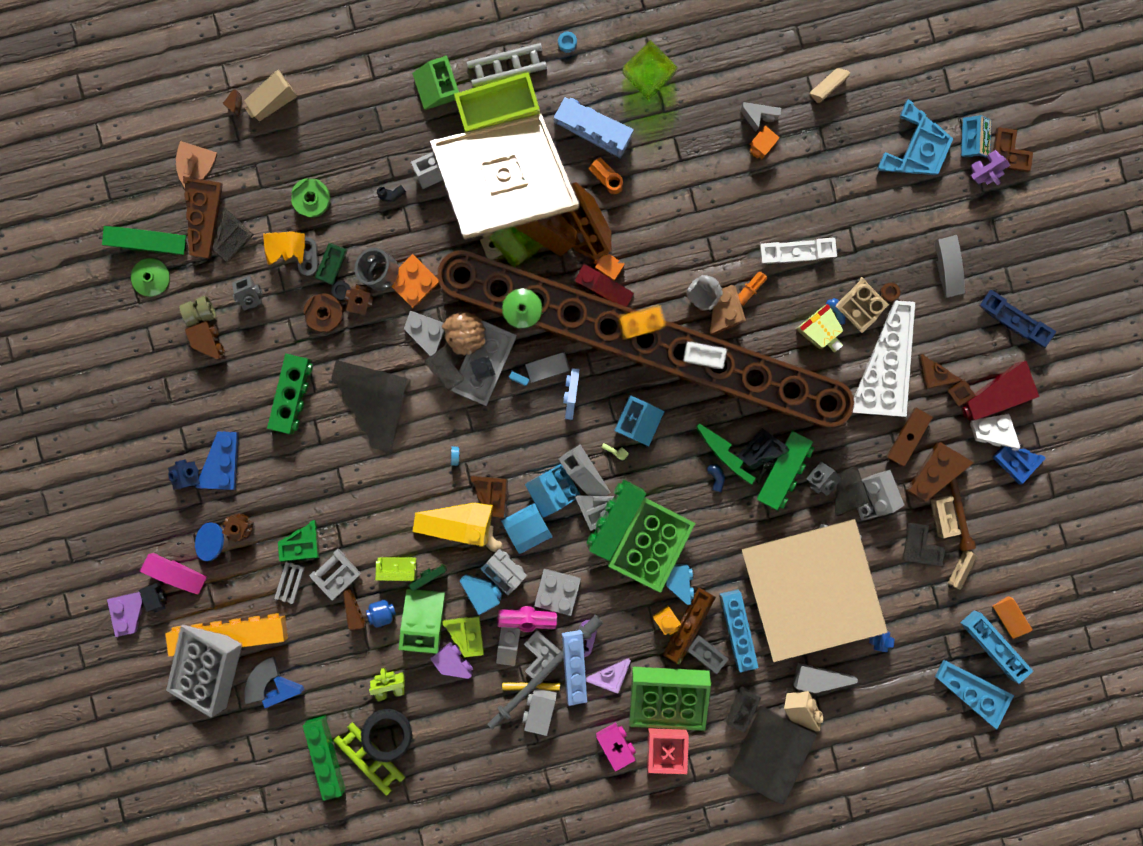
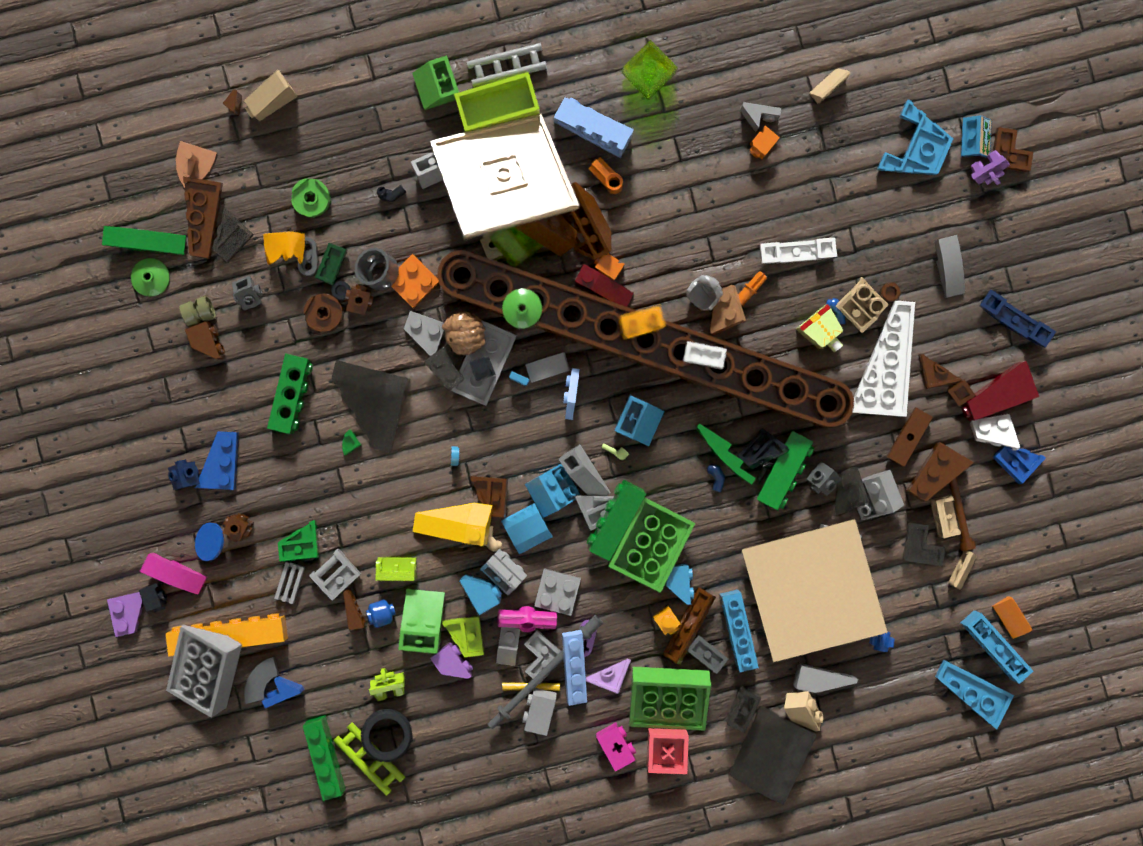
dark green plate [409,564,447,591] -> none
dark azure tile [558,32,577,53] -> none
none -> green tile [342,429,362,456]

